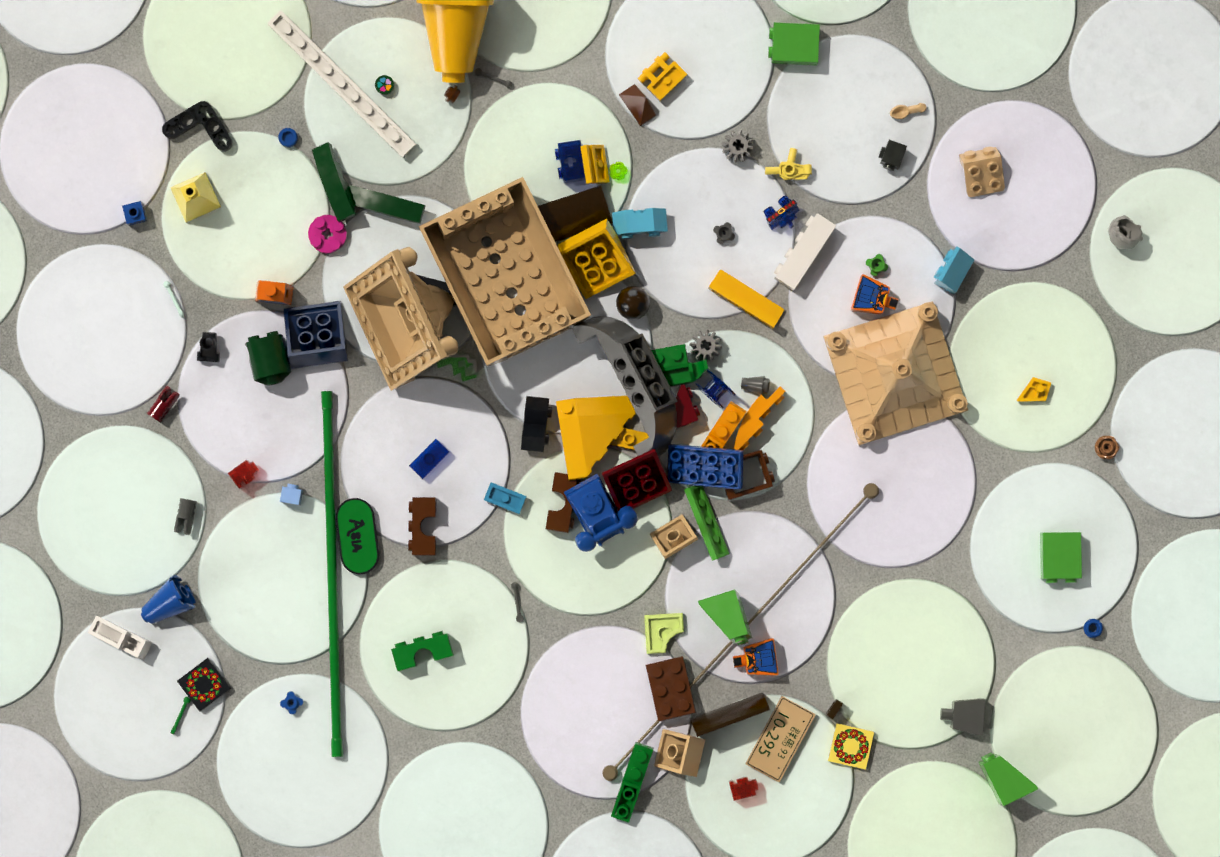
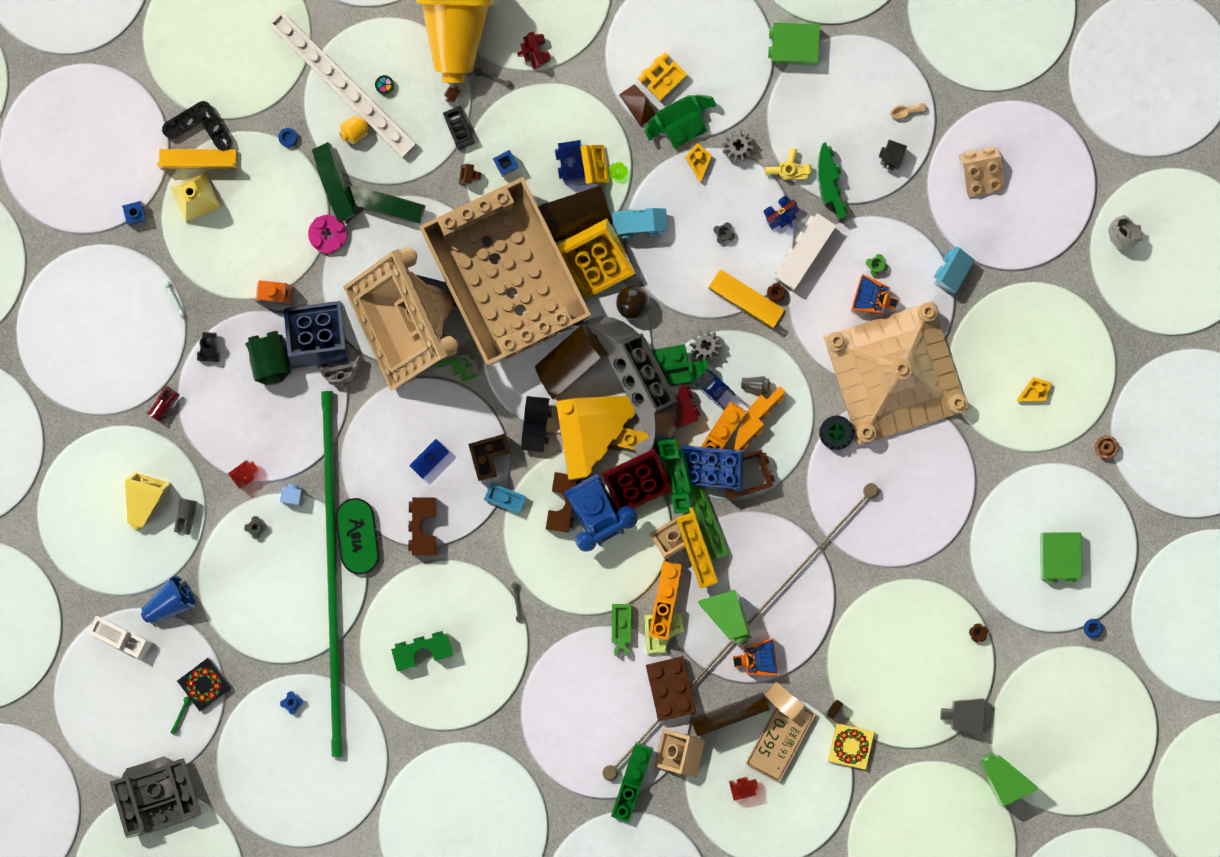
none -> dark grey slope [110,756,201,839]
none -> light yellow slope [125,472,170,530]
none -> yellow panel [157,149,237,169]
none -> dark grey plate [244,516,267,539]
none -> flat silver piece [317,355,363,386]
none -> yellow head [339,116,369,144]
none -> black slope [443,106,475,150]
none -> reddish brown tile [459,164,481,185]
none -> dark brown brick [468,434,511,482]
none -> blue plate [493,150,519,177]
none -> dark red hips [517,31,551,70]
none -> dark brown slope [535,323,608,399]
none -> bright green plate [612,604,631,656]
none -> green plate [645,95,717,149]
none -> light orange slope [649,561,682,640]
none -> green slope [658,439,694,514]
none -> yellow panel [676,507,718,589]
none -> yellow piece [685,143,712,182]
none -> tan slope [764,682,806,722]
none -> reddish brown plate [767,283,786,302]
none -> green slope [817,142,848,221]
none -> black wheel [819,415,854,450]
none -> reddish brown plate [969,623,988,642]

